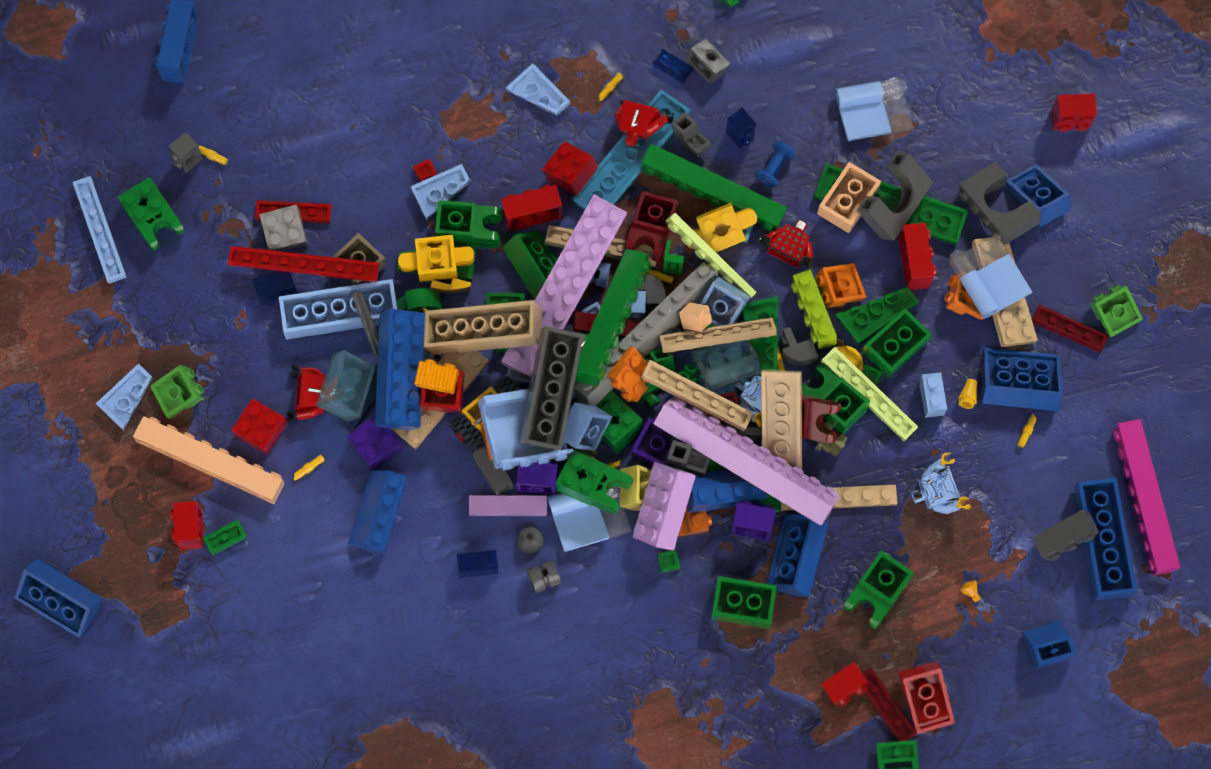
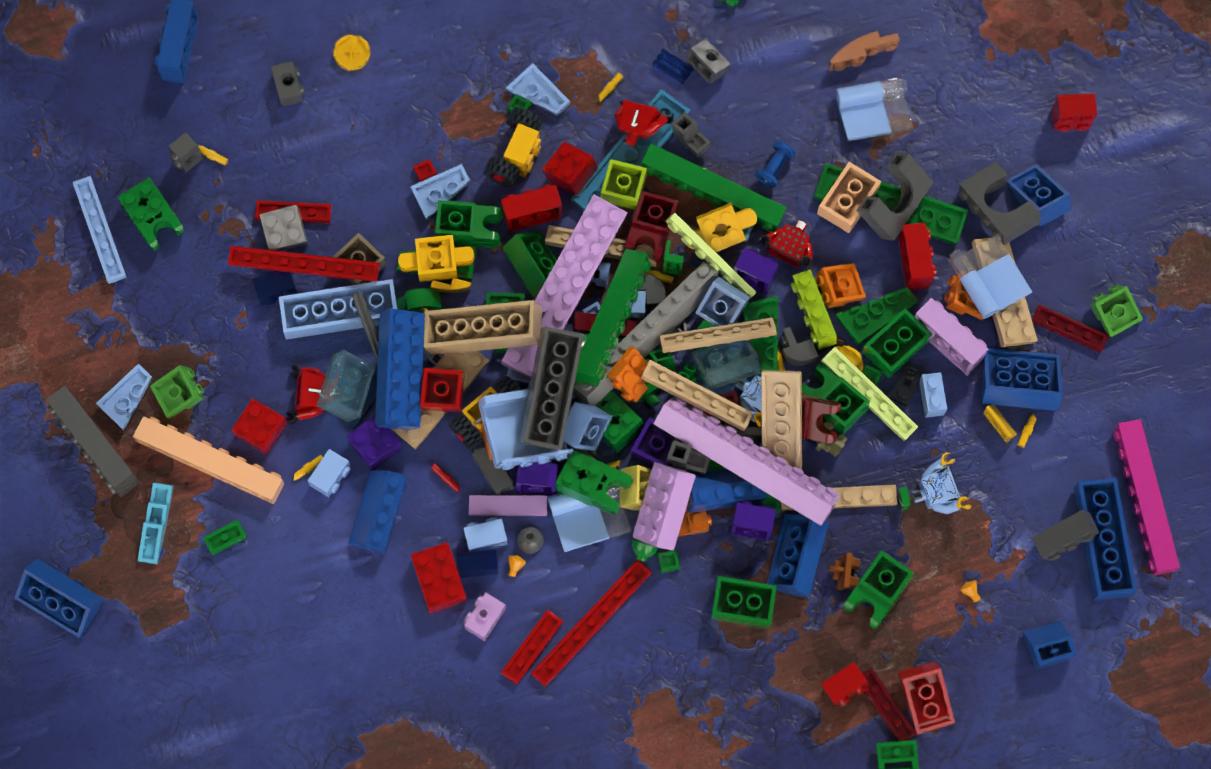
red brick [170,501,204,550] -> none
light orange brick [414,359,459,394] -> none
dark grey wheel [526,560,561,594] -> none
light nougat brick [679,302,712,332] -> none
clear blue brick [725,108,756,149] -> none
yellow cone [958,379,977,409] -> none
none -> dark grey brick [46,386,140,497]
none -> medium azure slope [138,483,174,564]
none -> dark grey brick [271,61,305,107]
none -> light blue brick [308,449,351,497]
none -> yellow tile [334,35,370,71]
none -> red brick [411,542,467,614]
none -> red piece [430,463,460,493]
none -> lavender brick [463,593,506,641]
none -> light blue brick [464,517,508,554]
none -> brick [483,107,543,187]
none -> red tile [501,610,564,685]
none -> green tile [507,94,532,113]
none -> light orange rock [508,555,526,577]
none -> red tile [531,560,652,687]
none -> lime brick [601,159,647,210]
none -> green brick [632,538,659,562]
none -> dark purple brick [734,248,779,296]
none -> dark orange hips [828,552,861,591]
none -> nougat slope [829,31,900,71]
none -> black plate [890,364,923,407]
none -> green tile [897,487,911,511]
none -> lavender brick [915,298,988,376]
none -> yellow slope [983,405,1017,443]

